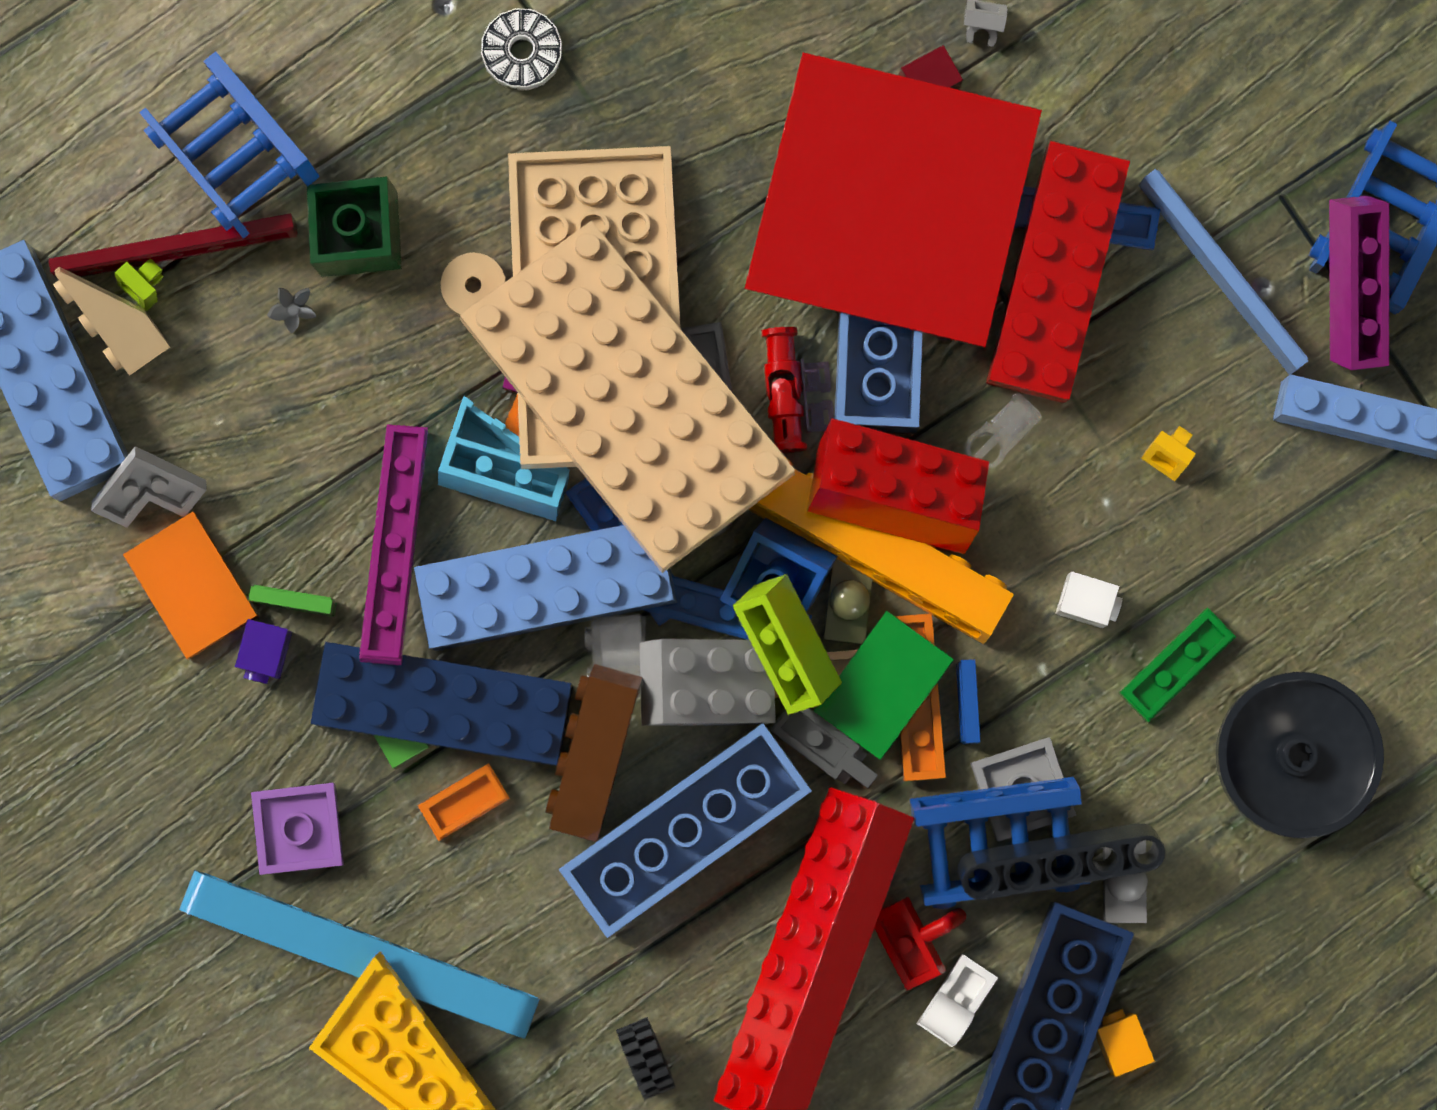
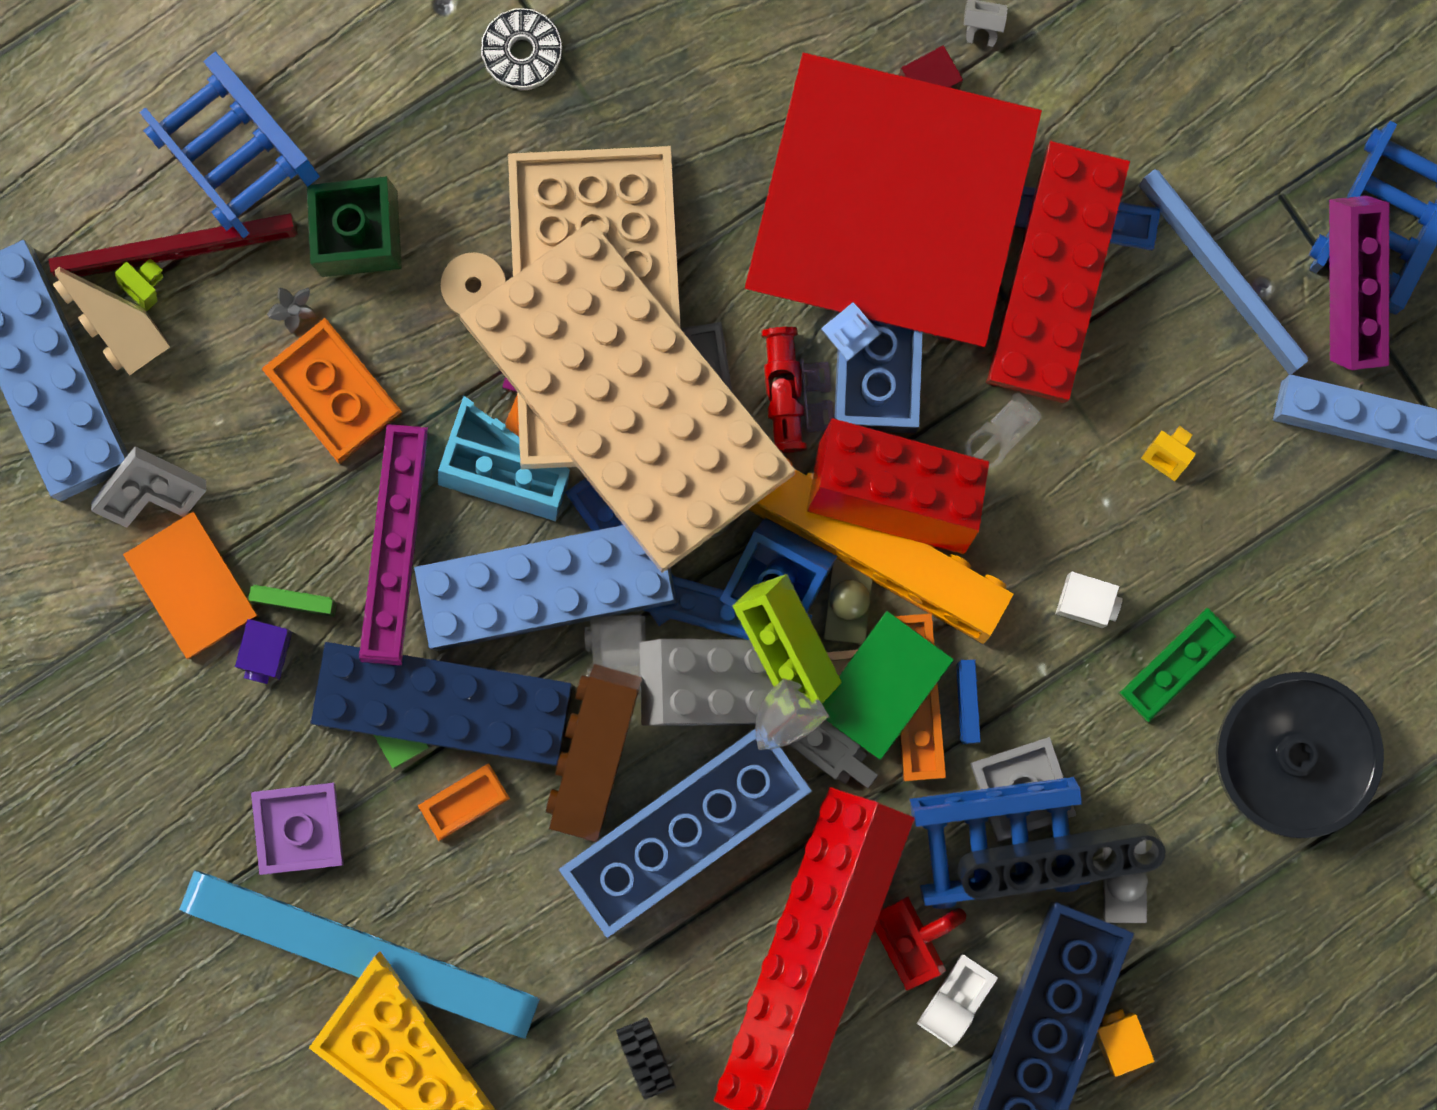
none -> orange tile [262,318,403,465]
none -> clear brick [755,679,829,750]
none -> light blue tile [821,302,880,361]

